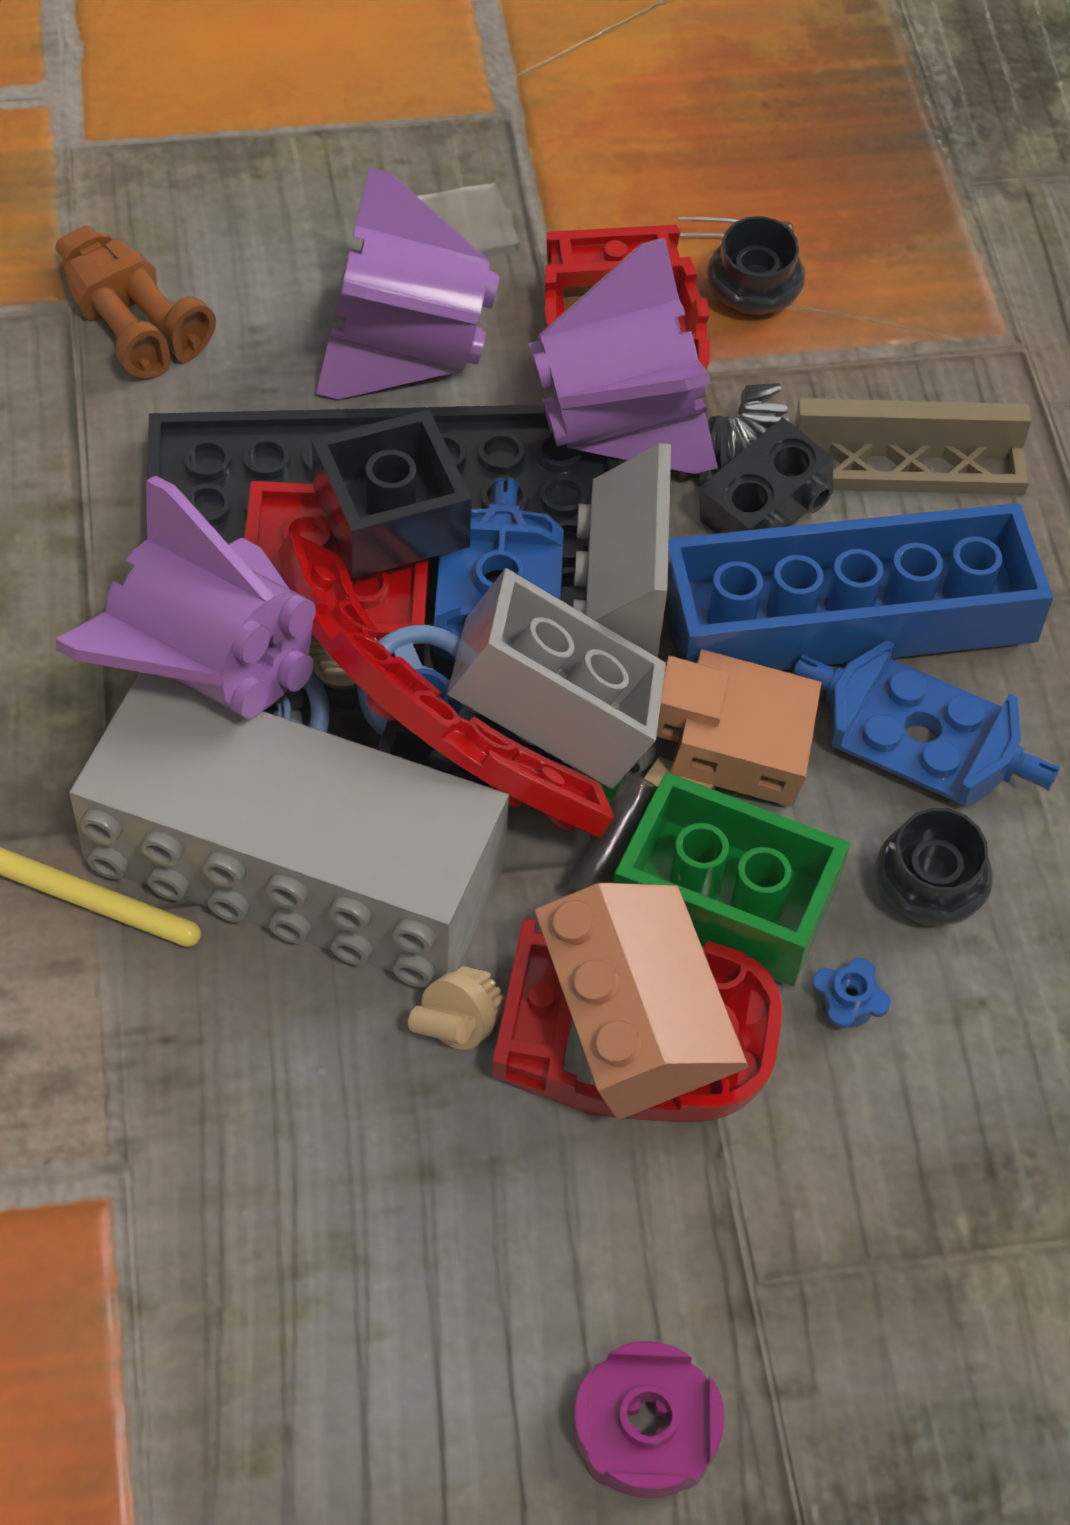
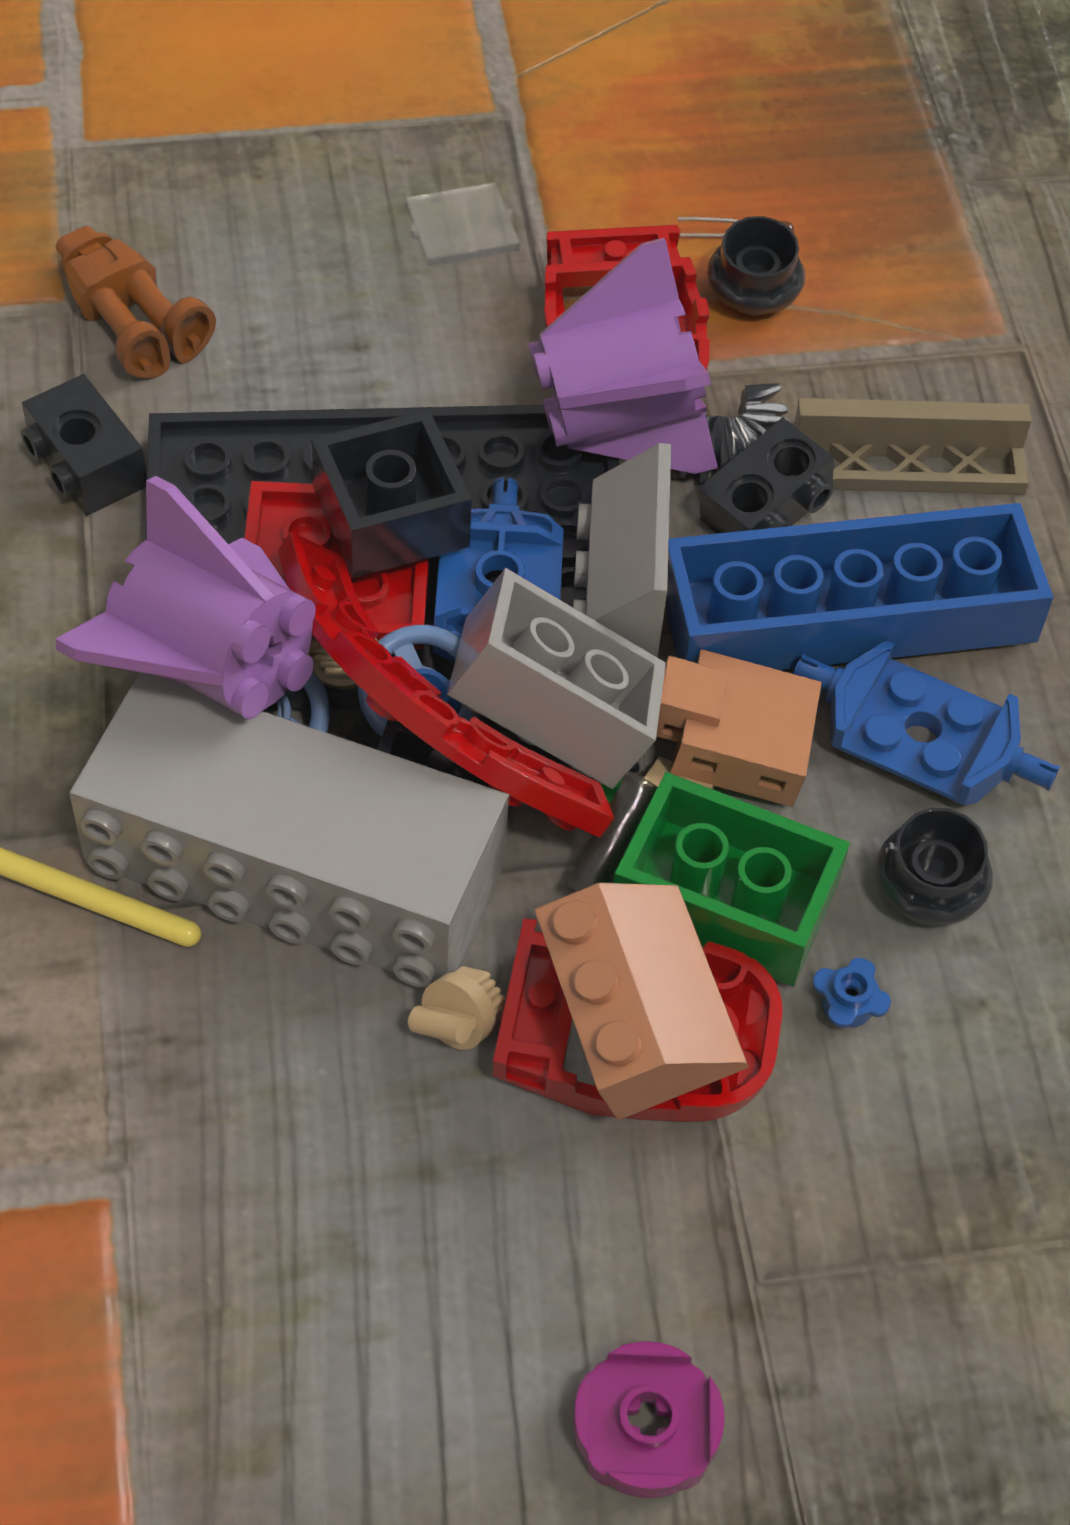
medium lavender brick [316,167,500,400] -> none
none -> black brick [20,374,147,516]

